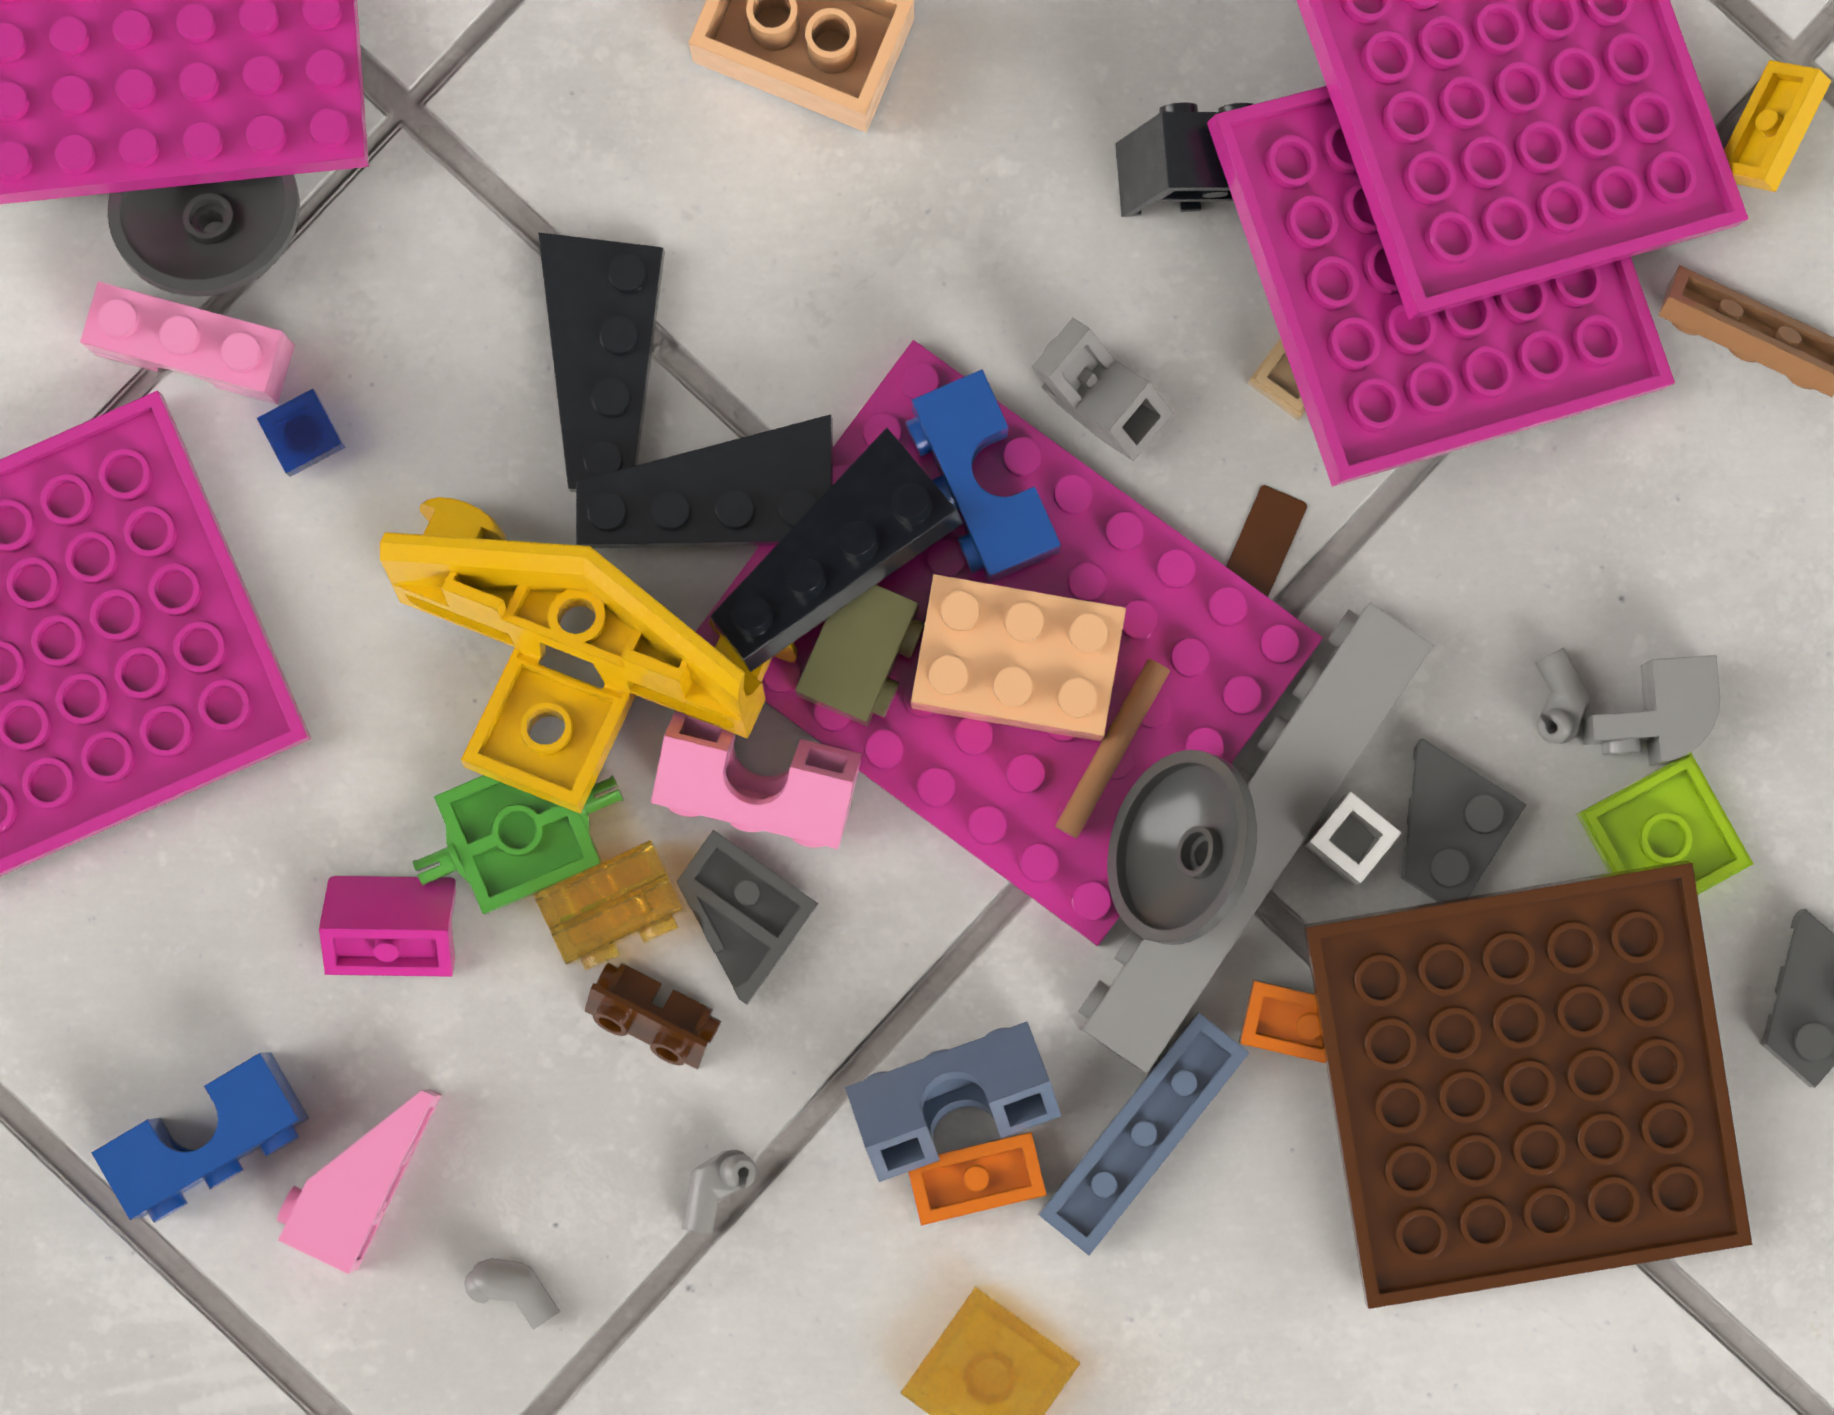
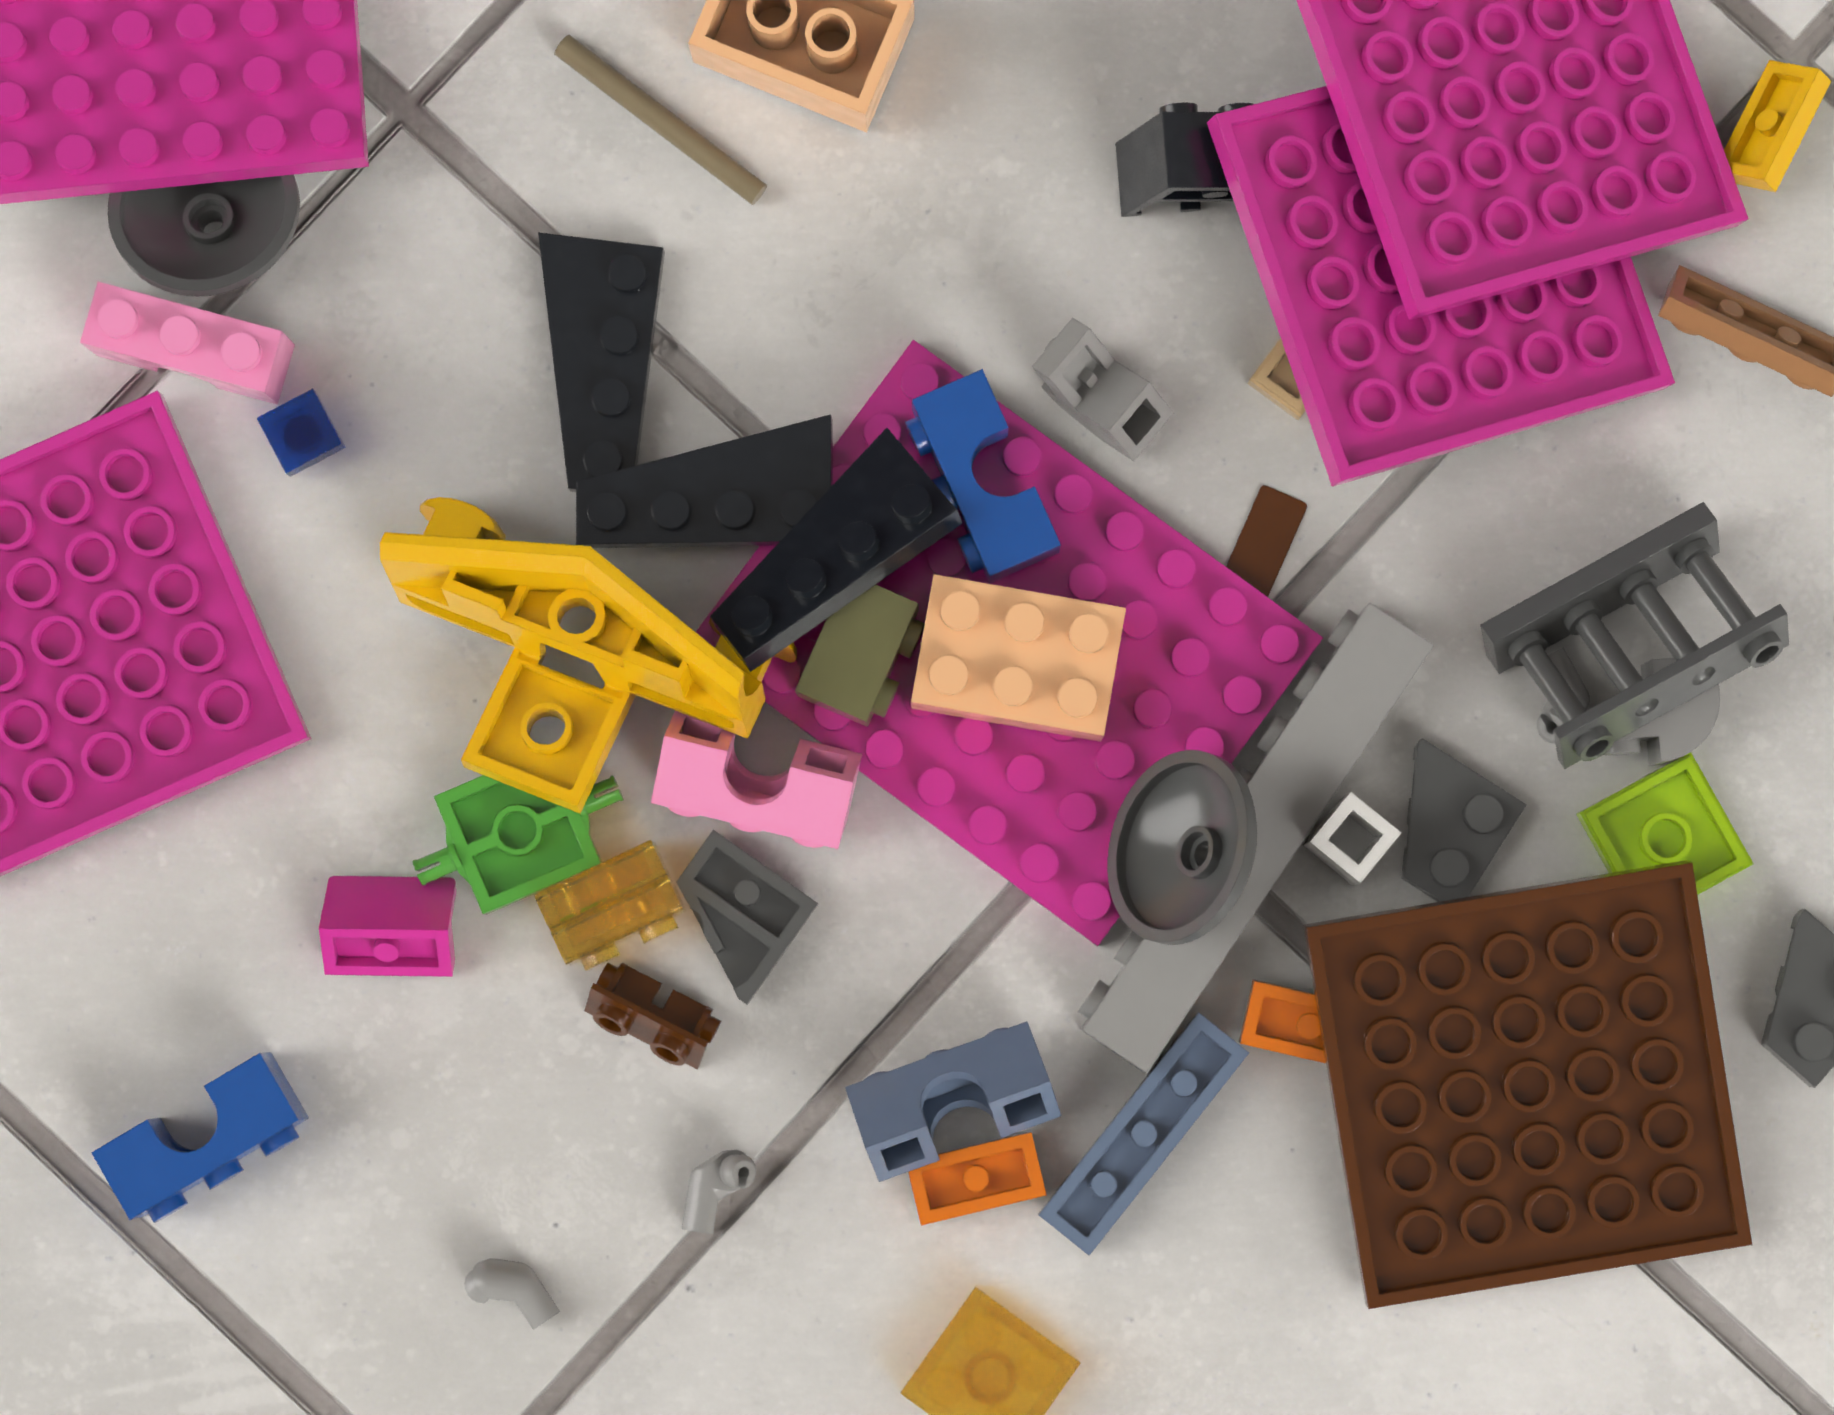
bright pink slope [277,1089,441,1274] -> none
medium nougat bar [1055,658,1170,839] -> none
none -> dark tan bar [554,35,767,205]
none -> dark grey fence [1480,502,1789,769]

